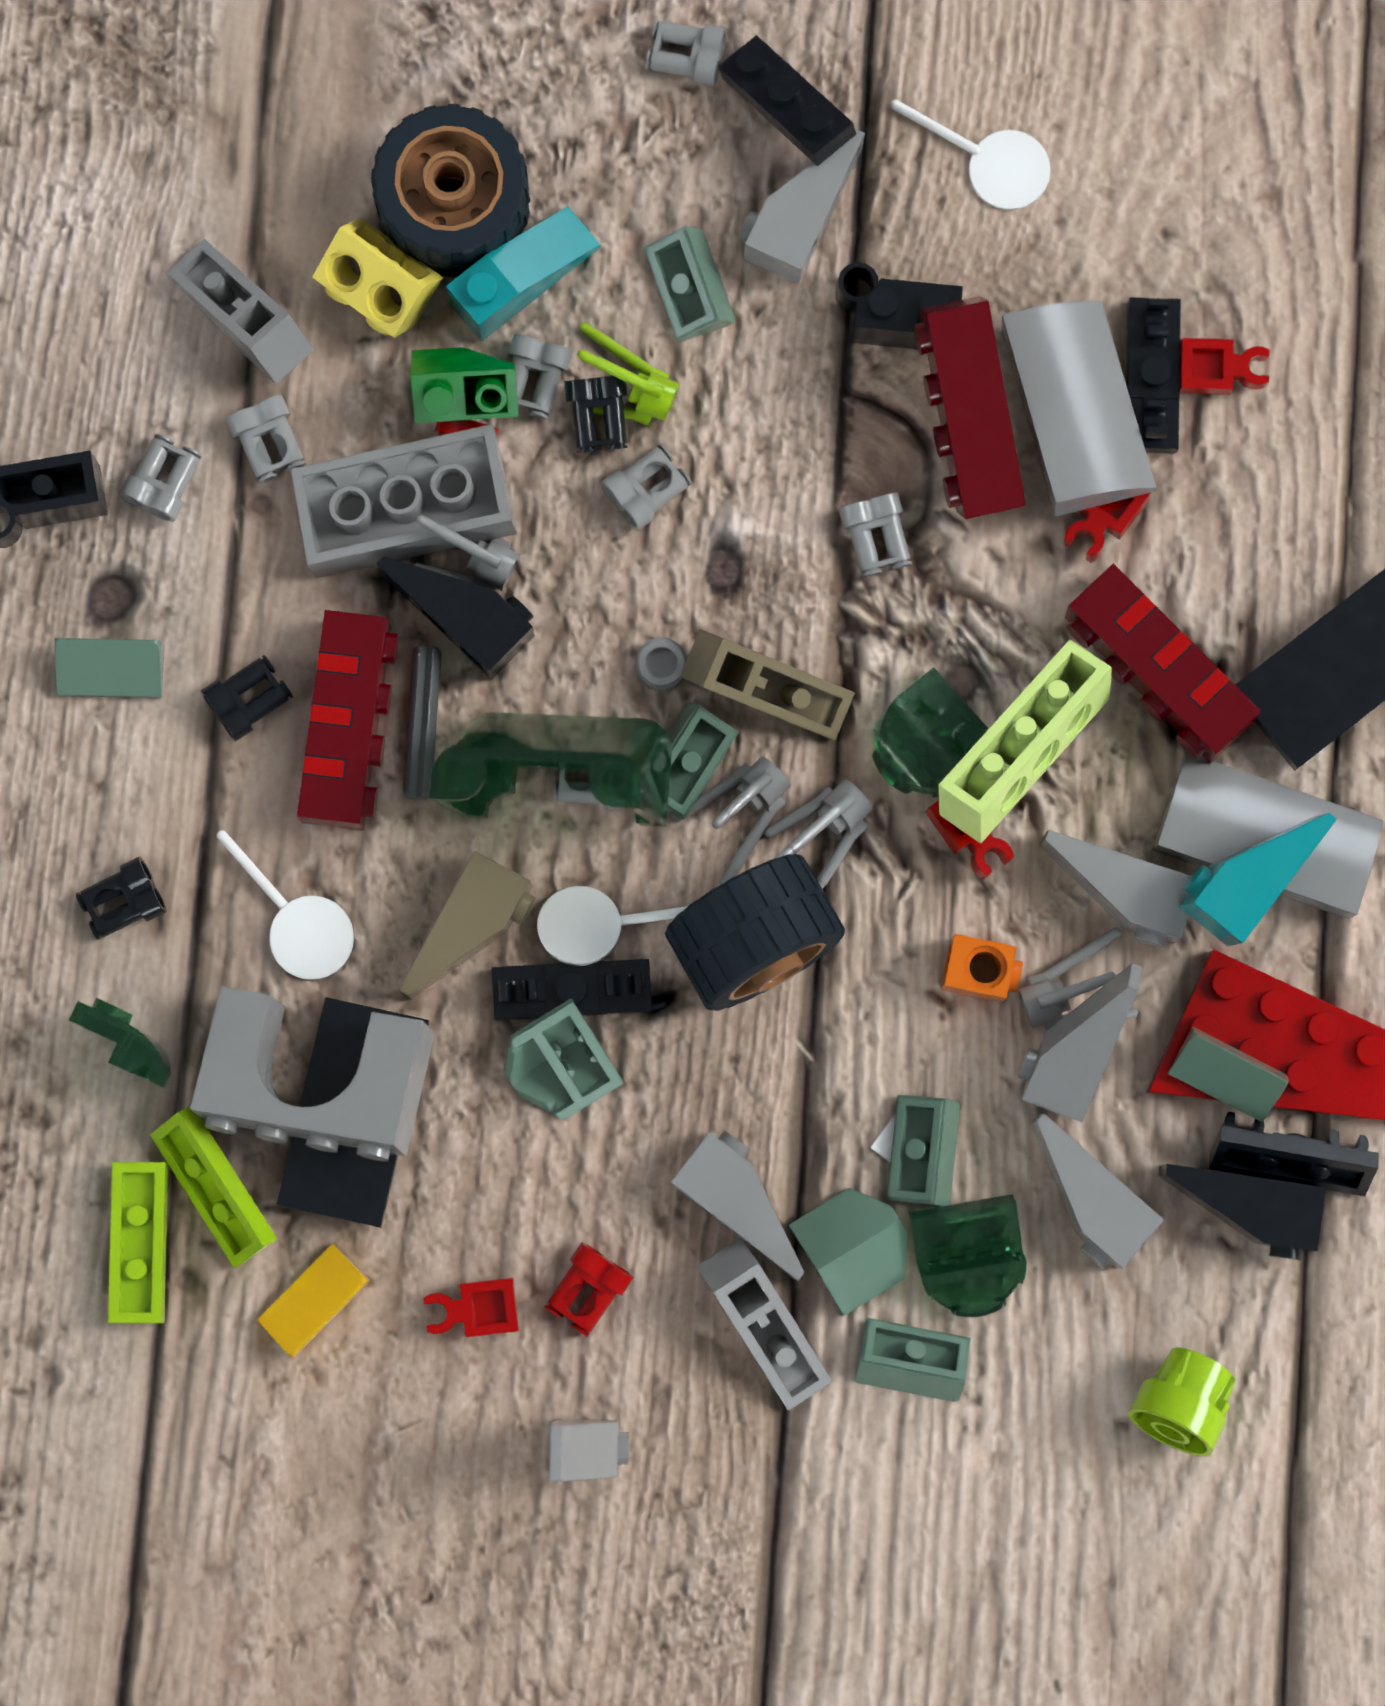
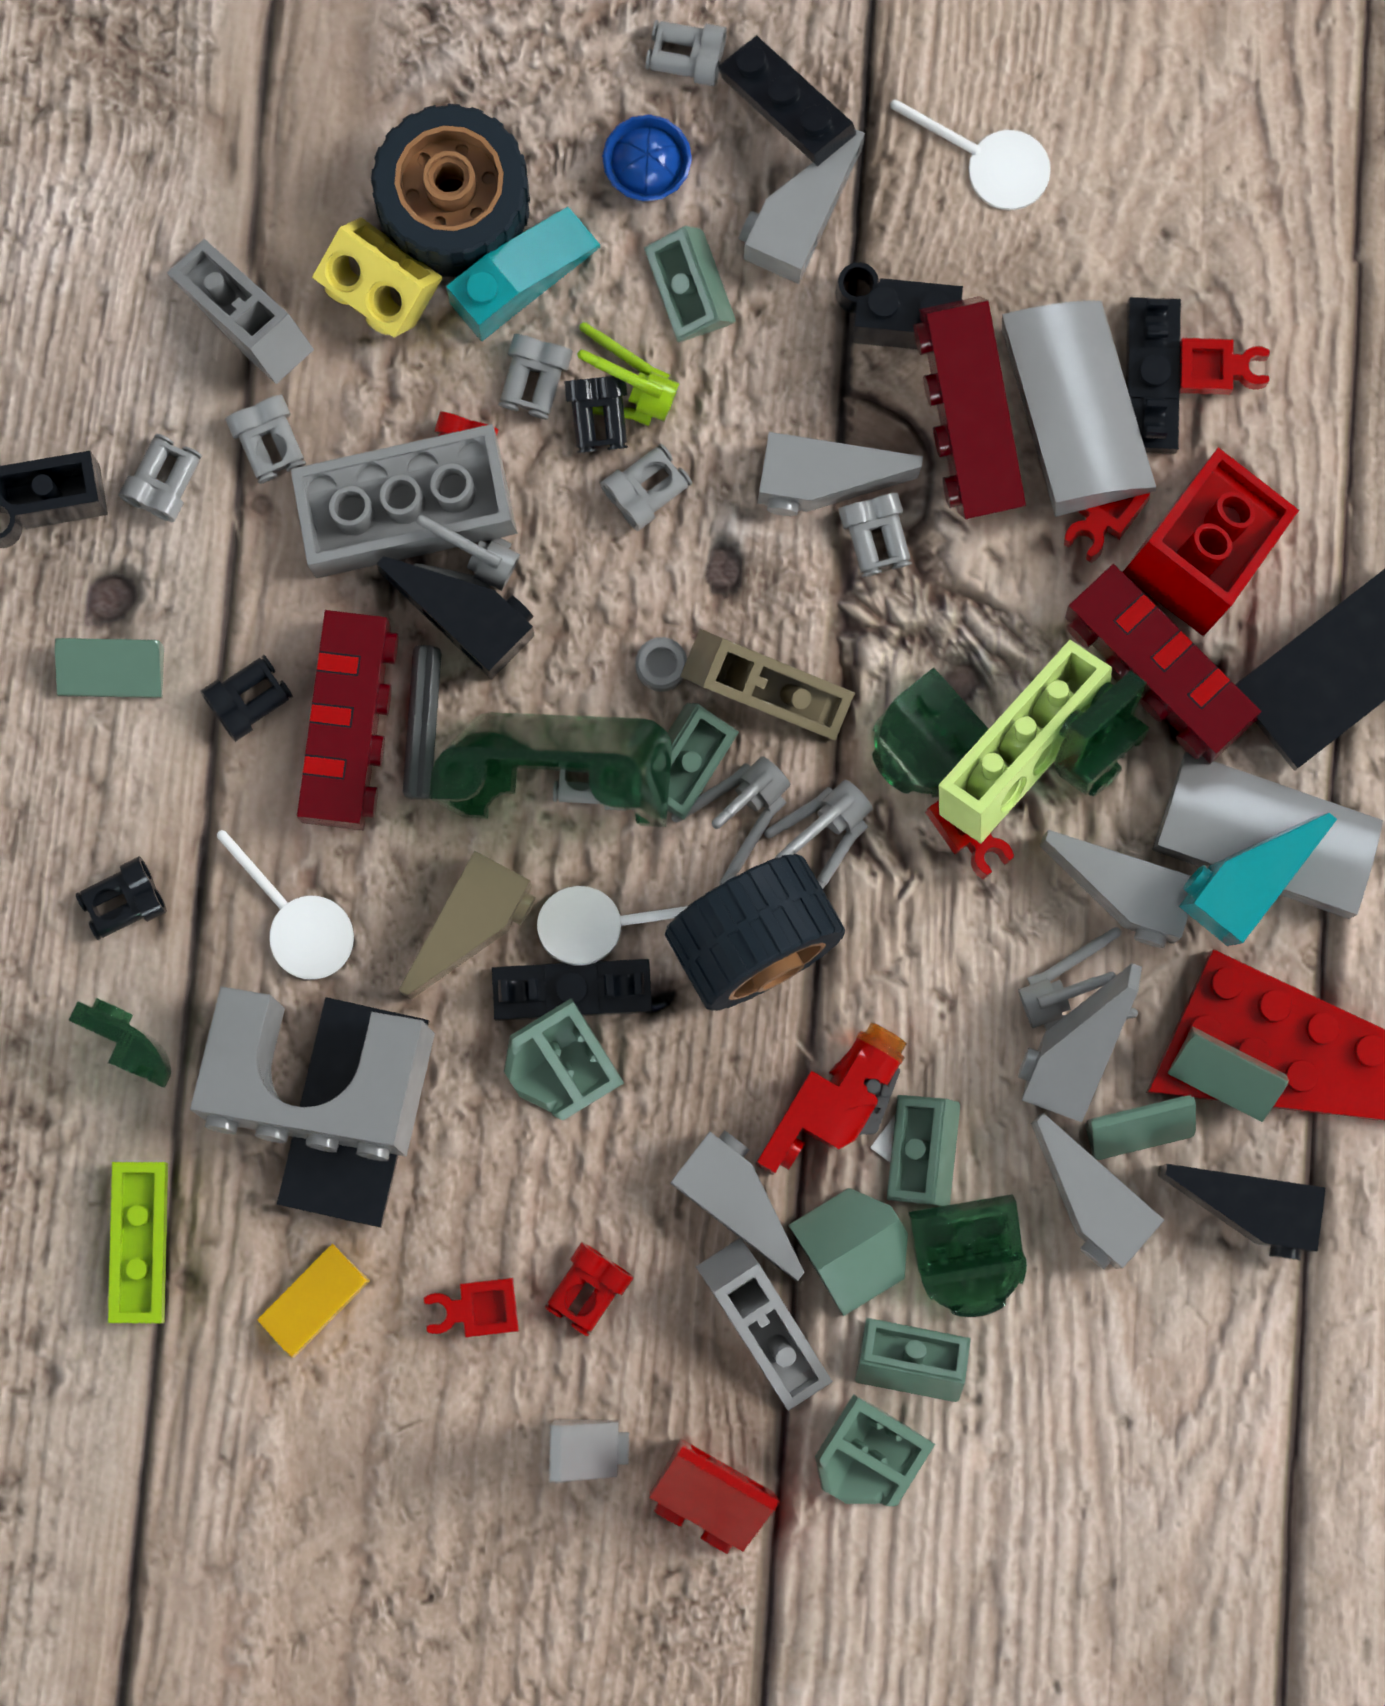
lime plate [150,1106,277,1269] -> none
green slope [410,347,519,423] -> none
orange brick [940,934,1023,1003] -> none
lime piece [1128,1347,1236,1457] -> none
black plate [1209,1112,1379,1197] -> none
none -> blue hat [602,114,692,202]
none -> red slope [649,1438,779,1554]
none -> red plate [755,1022,907,1175]
none -> light grey slope [758,432,923,516]
none -> sand green slope [815,1394,935,1506]
none -> clear green slope [1055,670,1150,796]
none -> sand green slope [1084,1095,1196,1160]
none -> red slope [1122,447,1299,637]

